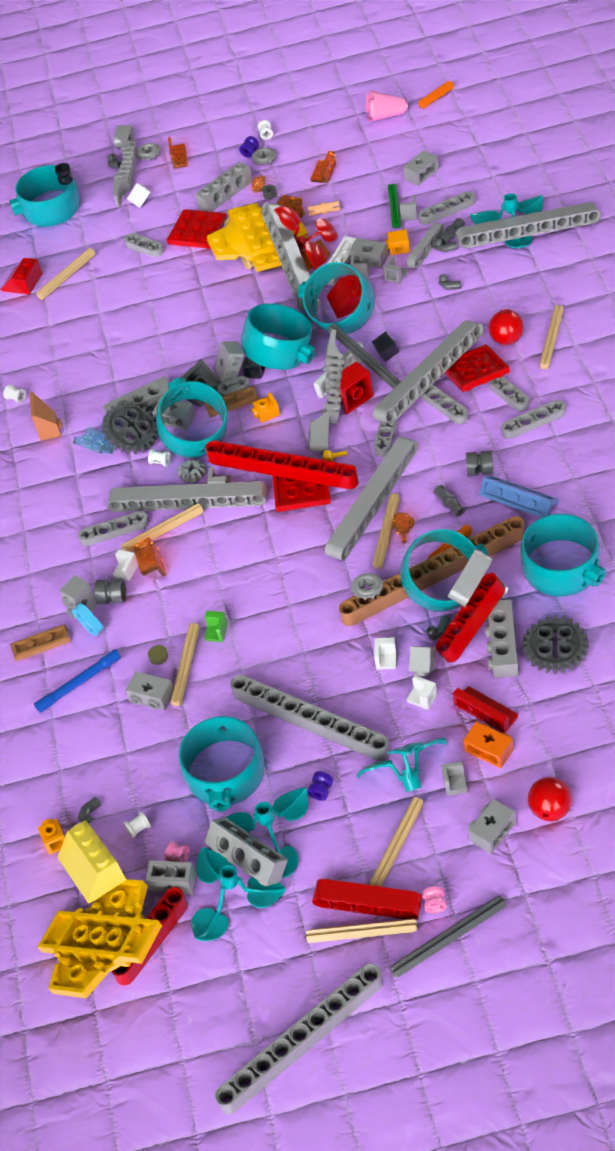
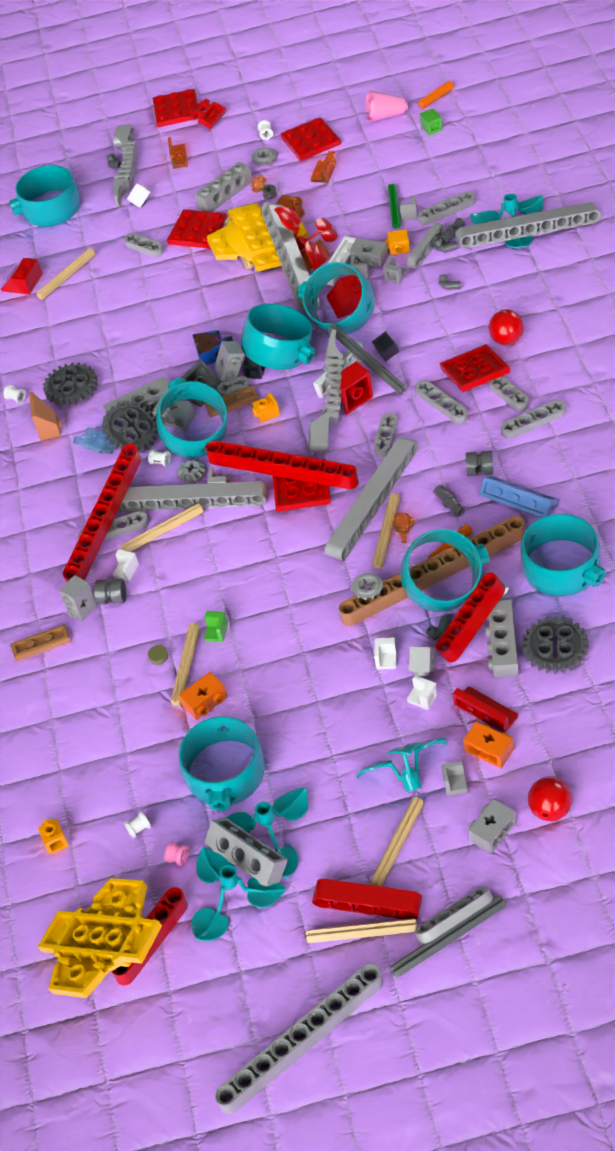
blue piece [34,649,121,713] -> none
black wheel [55,163,73,185] -> none
light yellow slope [57,820,126,904] -> none
medium azure beam [72,603,103,636] -> none
dark grey arm [78,797,101,824] -> none
light grey brick [125,671,173,710] -> none
clear orange panel [133,537,166,577] -> none
light grey gear [137,143,161,161] -> none
light grey brick [146,860,197,894] -> none
light grey beam [230,675,390,761] -> none
dark purple wheel [239,136,259,158] -> none
light nougat pin [307,201,340,217] -> none
dark purple wheel [307,771,334,801] -> none
yellow hand [323,450,347,461] -> none
light grey beam [373,320,483,424] -> none
light grey brick [403,150,439,186] -> none
bright pink wheel [422,886,447,913] -> none
light grey beam [447,548,493,607] -> none
tan axle [539,305,564,370] -> none
none -> dark grey gear [43,362,98,407]
none -> red beam [63,444,142,582]
none -> red plate [153,89,199,127]
none -> orange brick [179,672,228,720]
none -> red plate [189,99,226,129]
none -> torso [193,330,233,366]
none -> red plate [280,117,341,161]
none -> light grey beam [414,886,493,944]
none -> bright green panel [420,109,442,135]

